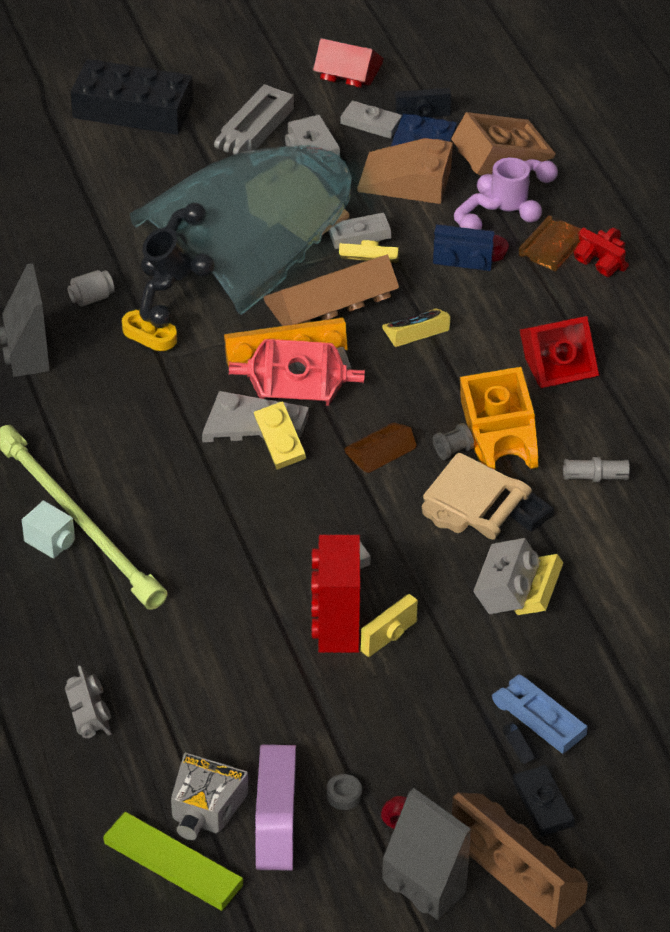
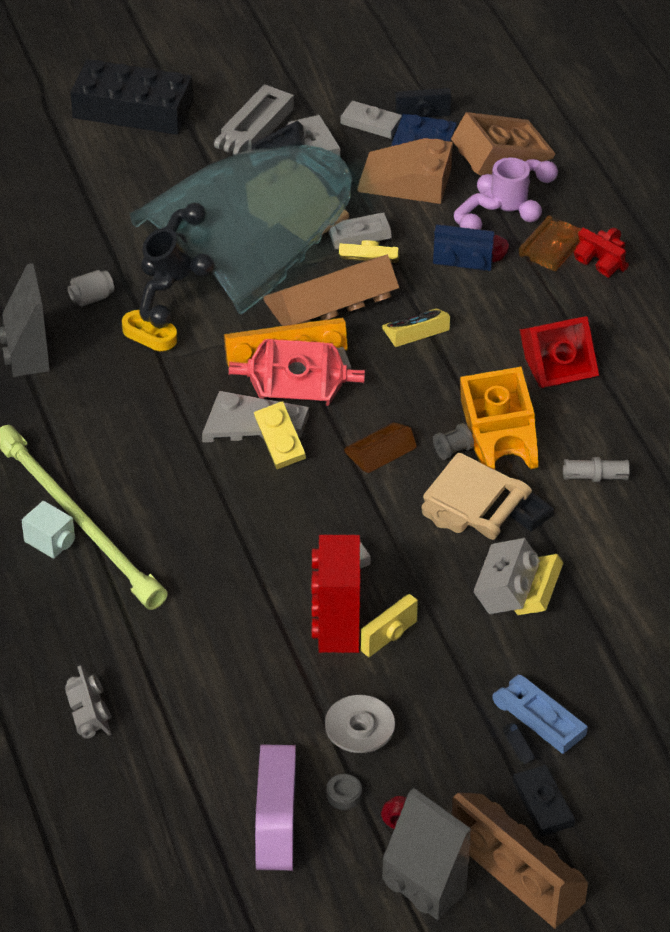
lime tile [103,812,243,911] -> none
light grey torso [171,752,249,840] -> none
slope [313,39,384,88] -> none
none -> black plate [252,120,306,170]
none -> light grey dish [325,695,395,753]

